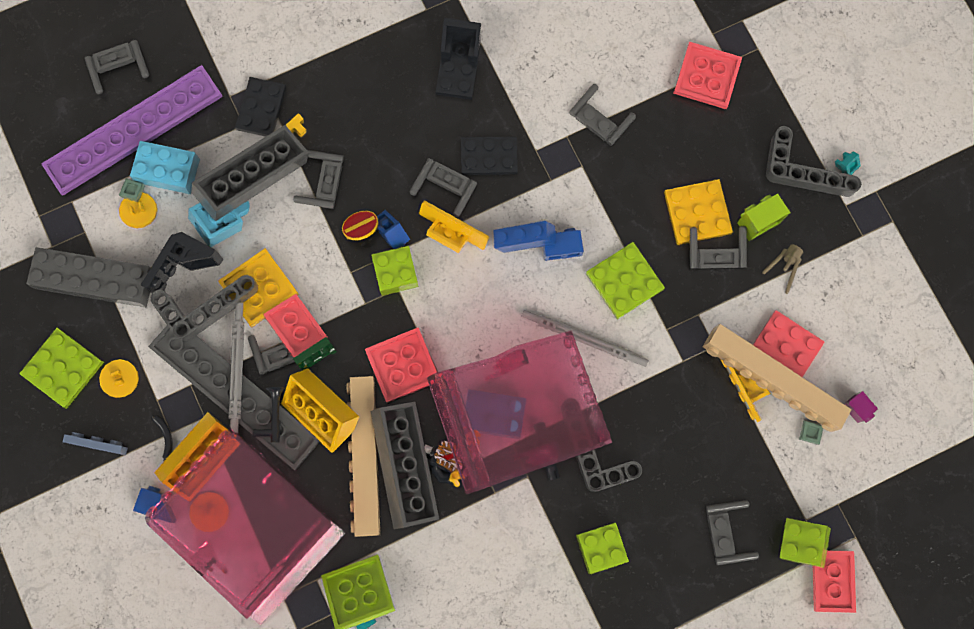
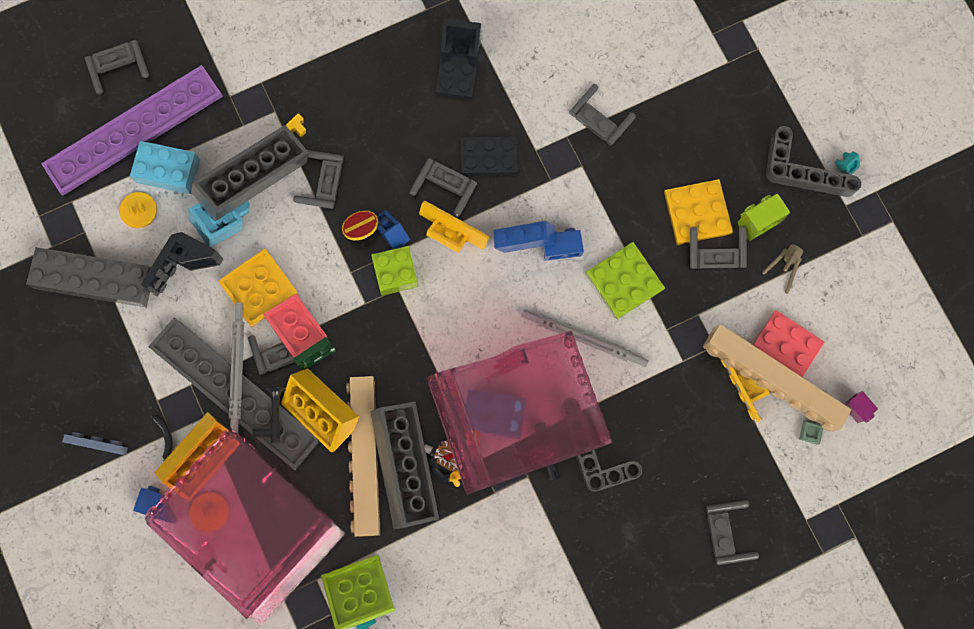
lime plate [19,328,104,409] -> none
yellow piece [99,359,139,398] -> none
sand green tile [119,178,145,202] -> none
dark grey beam [151,275,258,341] -> none
black plate [235,77,286,137] -> none
coral plate [365,327,440,403] -> none
lime brick [576,523,629,574] -> none
coral plate [673,42,742,109] -> none
lime brick [780,518,831,568] -> none
coral plate [813,551,856,613] -> none

